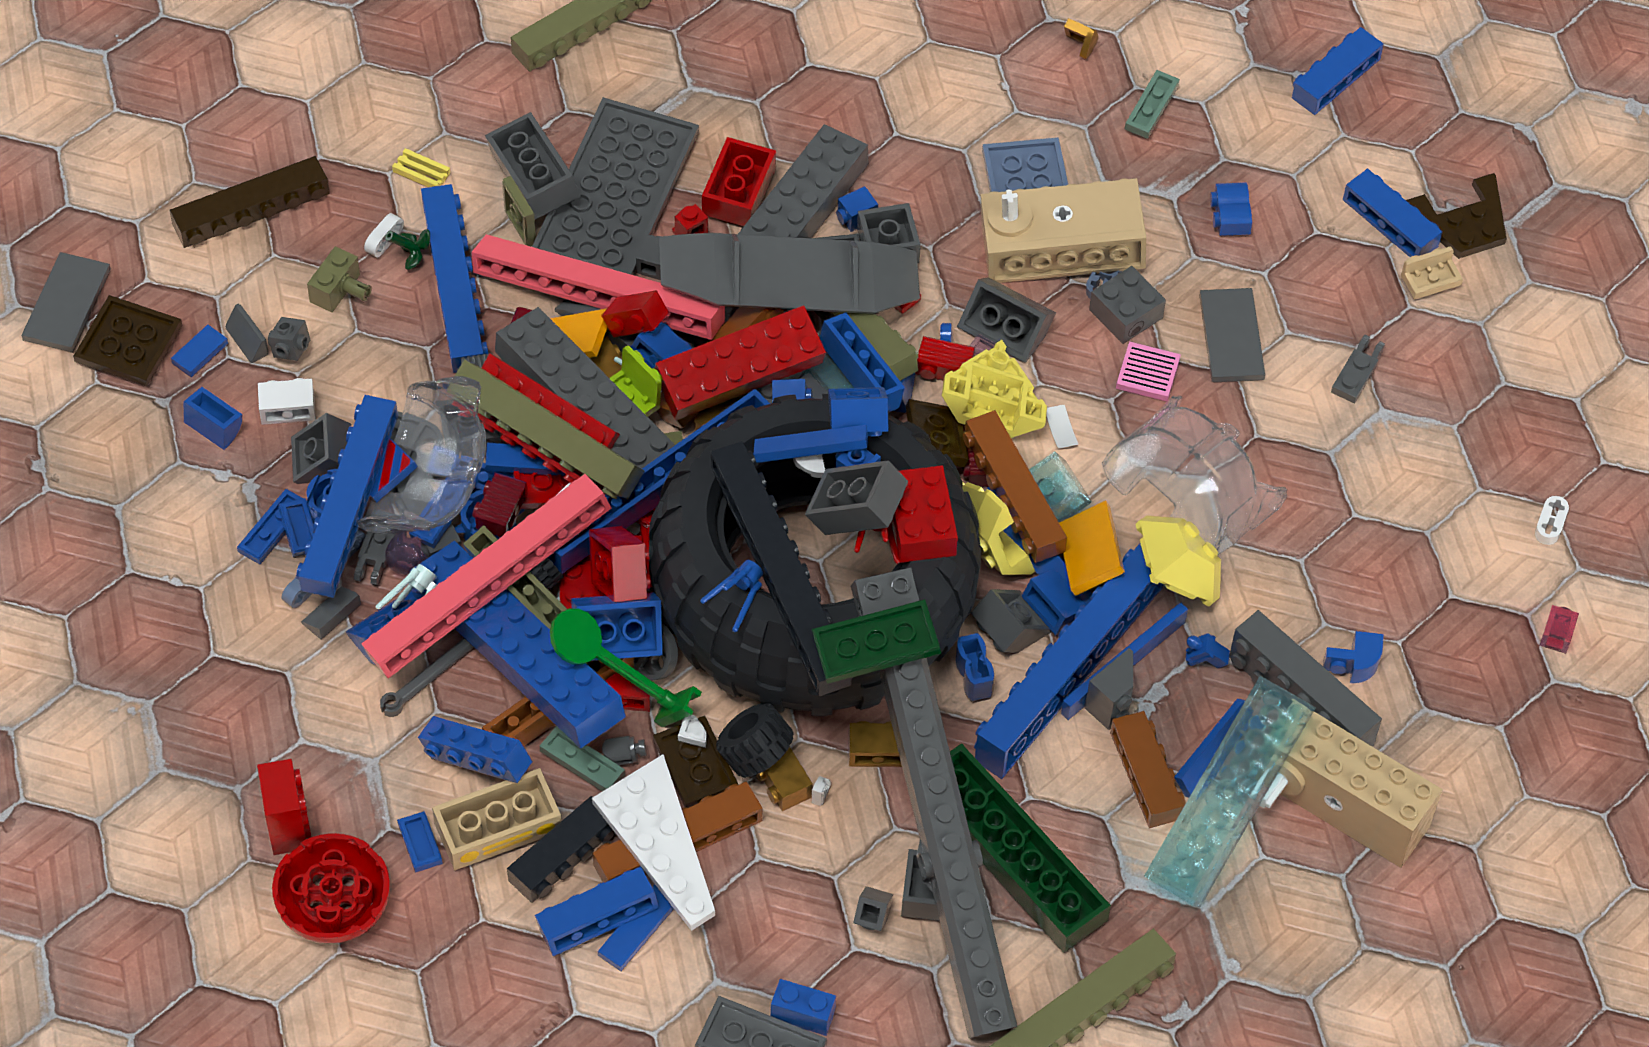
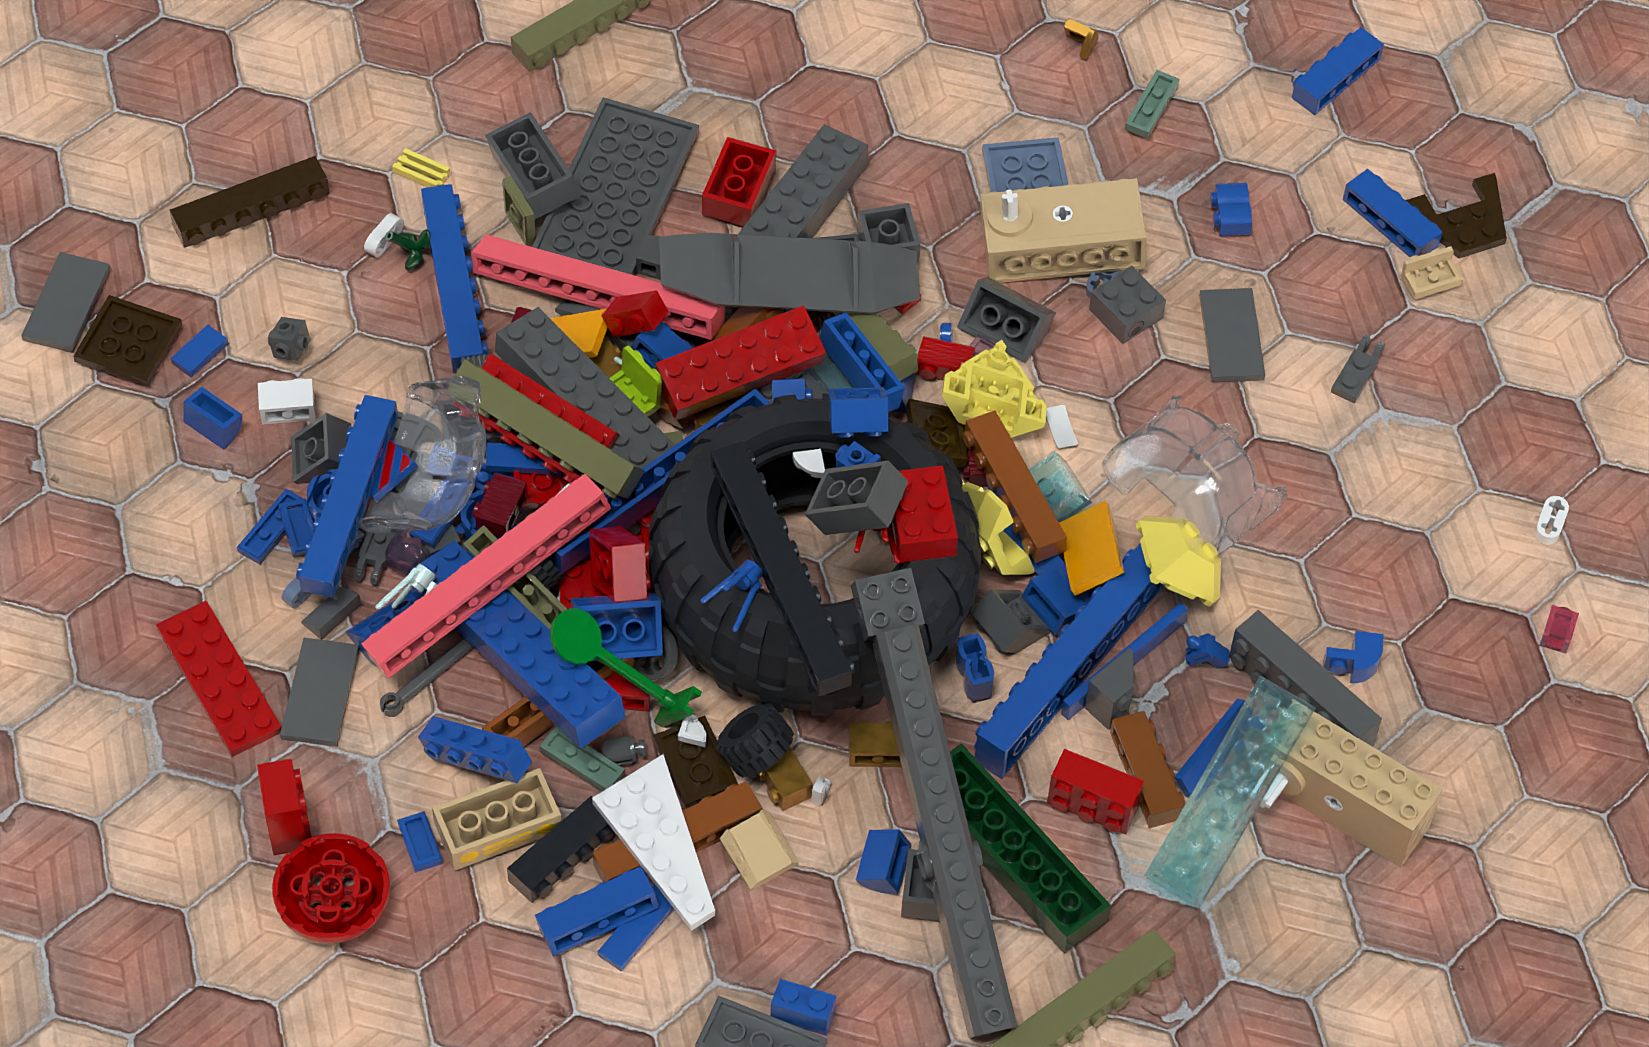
dark grey slope [225,303,268,363] -> none
olive brick [307,246,372,312] -> none
red brick [672,204,708,235] -> none
blue tile [753,425,868,463] -> none
dark green tile [812,599,941,684] -> none
blue brick [836,186,878,232] -> none
dark grey brick [853,886,894,931] -> none
bright pink tile [1116,341,1181,402] -> none
none -> red plate [156,601,282,757]
none -> dark grey tile [280,637,359,747]
none -> tan slope [720,810,799,891]
none -> blue brick [856,829,911,894]
none -> red brick [1047,749,1144,835]

